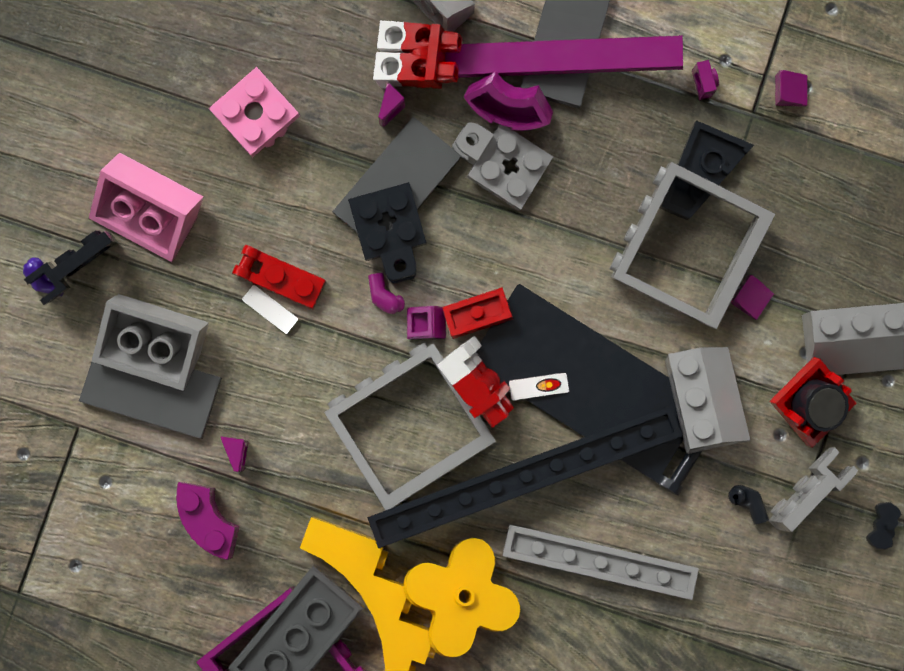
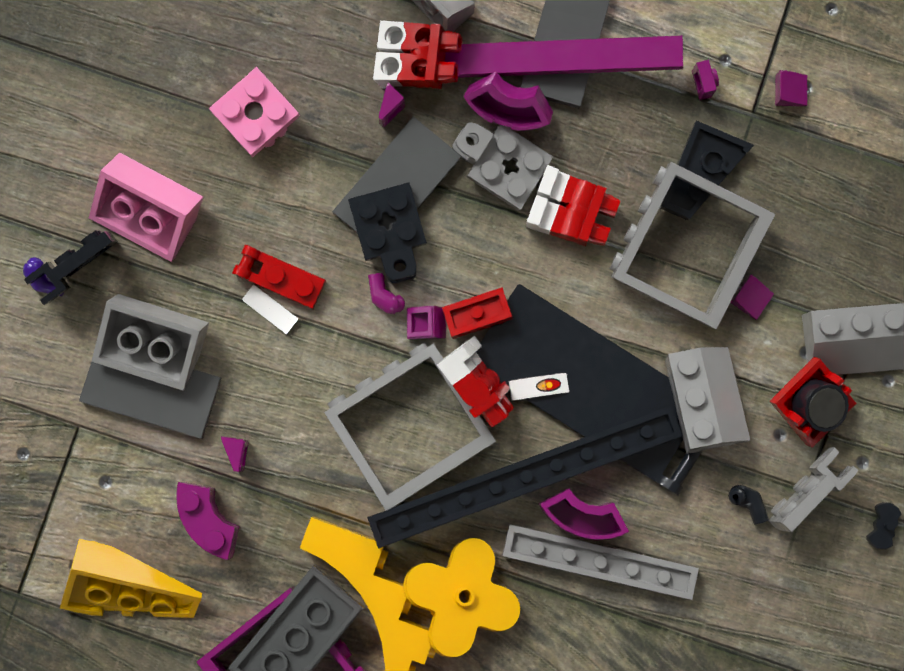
none -> yellow wedge [60,539,202,618]
none -> red hips [526,165,620,247]
none -> magenta brick [538,489,629,539]

